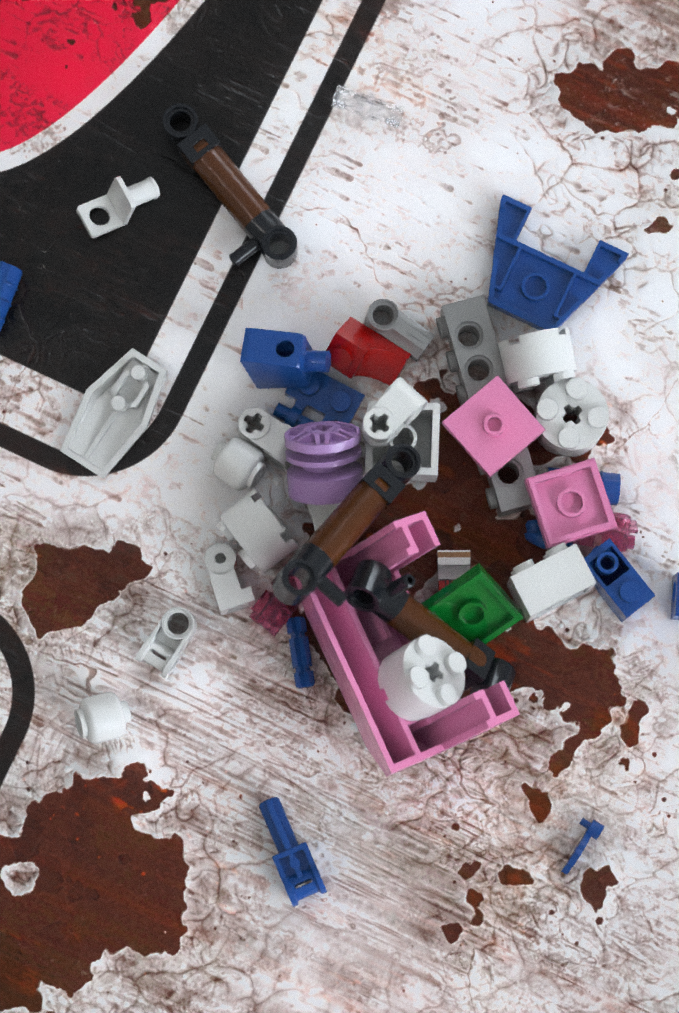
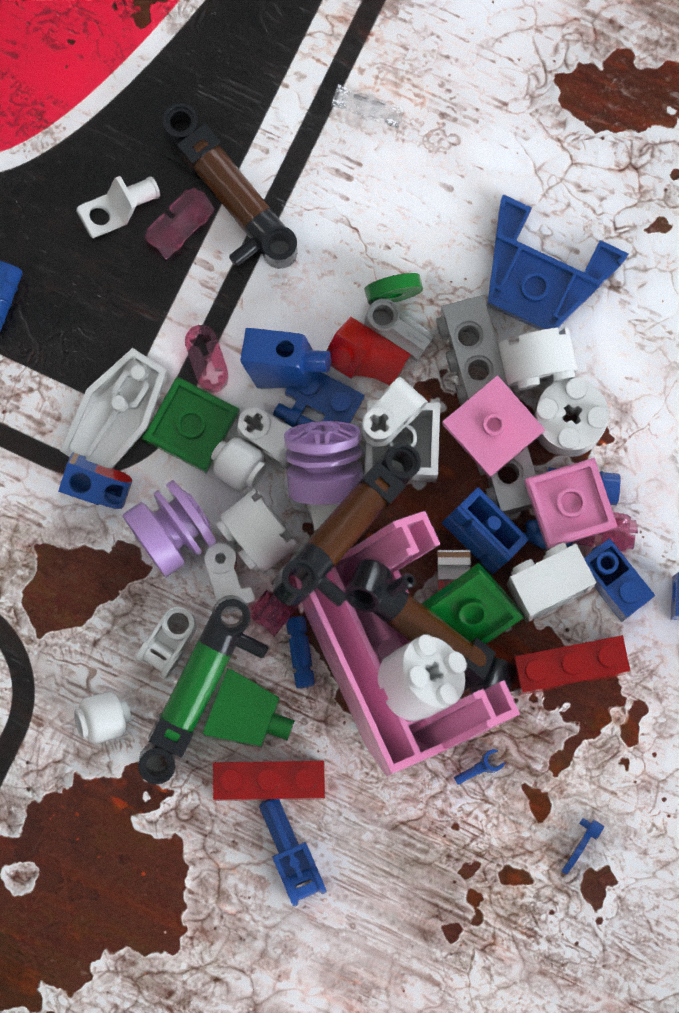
none -> blue leg [58,452,133,509]
none -> lavender wheel [122,480,217,578]
none -> piece [138,595,268,785]
none -> green tile [142,376,240,474]
none -> clear pink hinge [144,187,215,260]
none -> clear pink beam [185,325,229,393]
none -> green torso [202,668,295,748]
none -> red arch [213,761,325,801]
none -> green piece [364,273,423,305]
none -> blue brick [441,487,529,574]
none -> blue hand [454,749,505,785]
none -> red arch [511,635,631,696]

